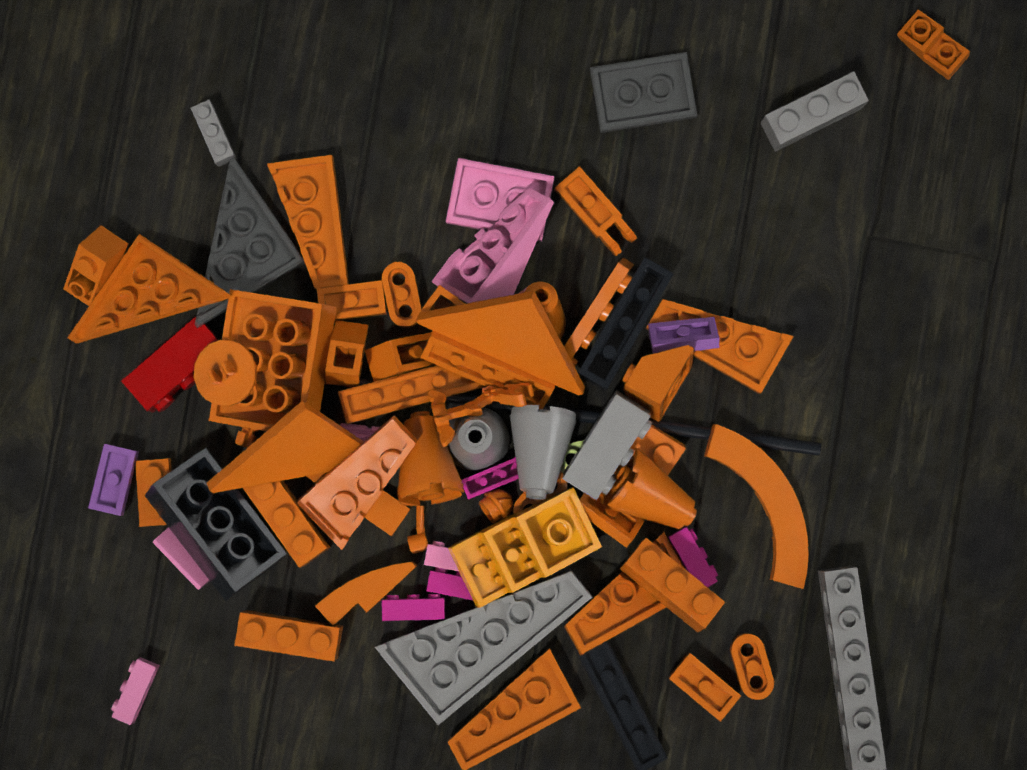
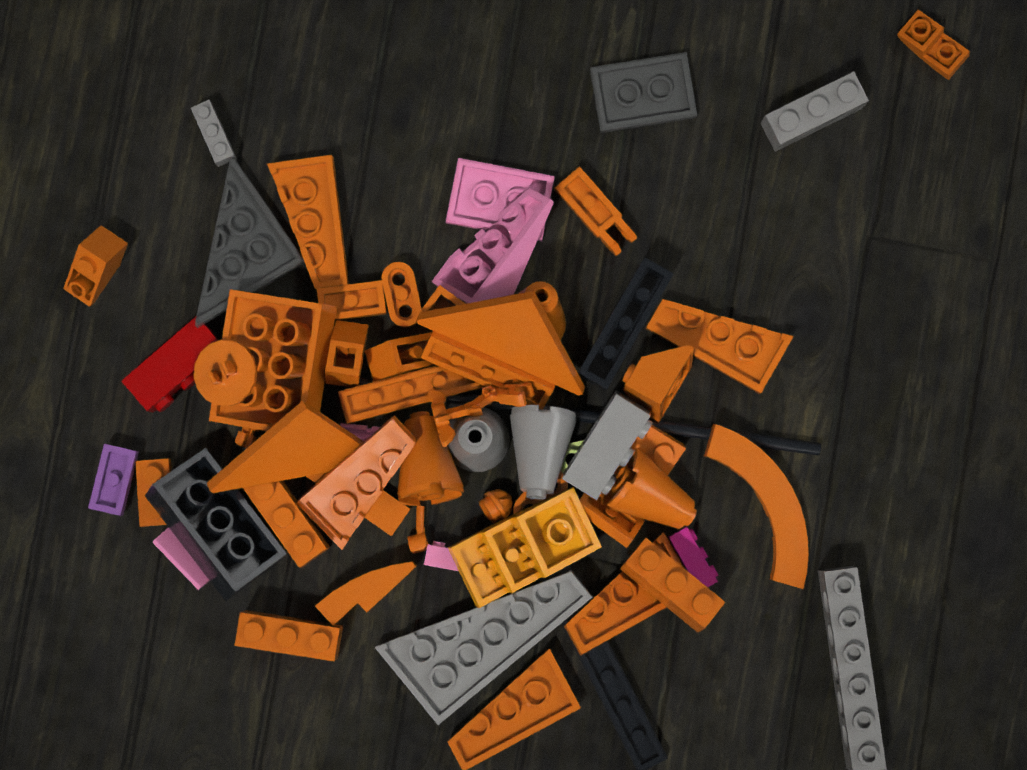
orange tile [67,234,230,343] -> none
bright pink piece [111,658,160,725] -> none
dark pink piece [382,594,445,621] -> none
dark pink piece [426,567,473,600] -> none
dark pink piece [461,457,518,500] -> none
orange wing [564,258,634,367] -> none
medium lavender plate [648,317,719,354] -> none
orange plate [668,652,741,722] -> none
orange plate [730,633,774,700] -> none

